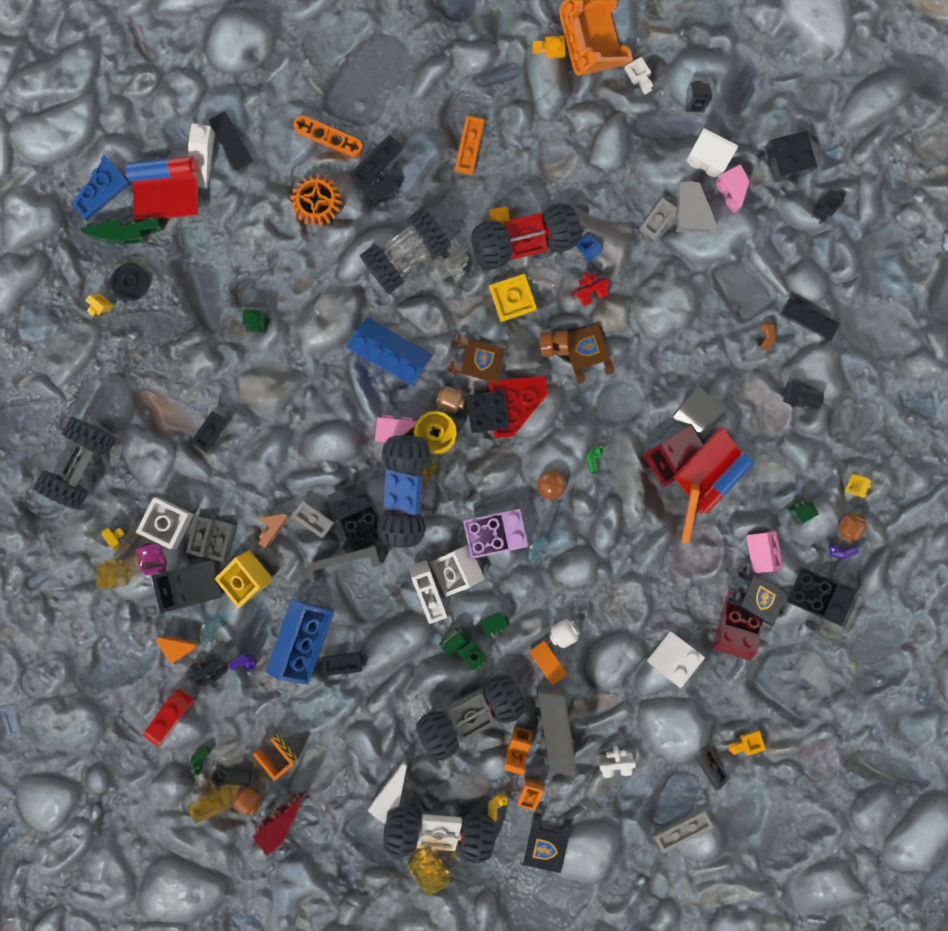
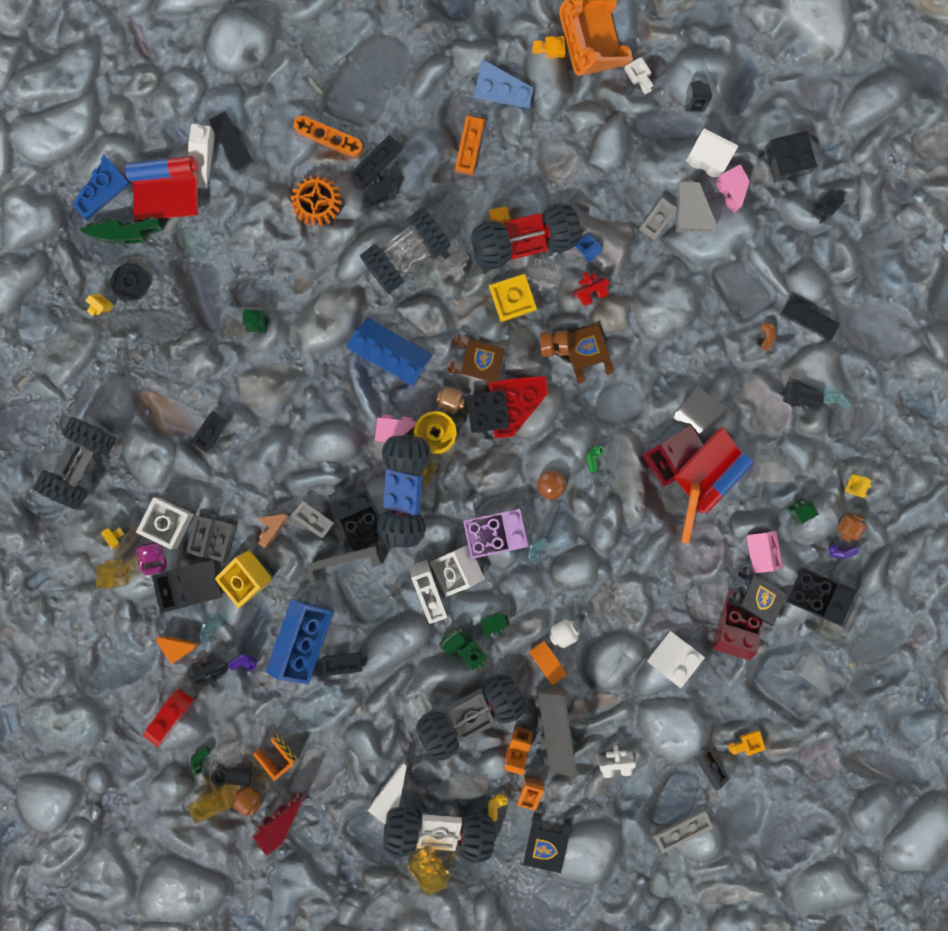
none -> medium blue wing [474,59,533,109]
none -> clear light blue arm [824,391,852,410]

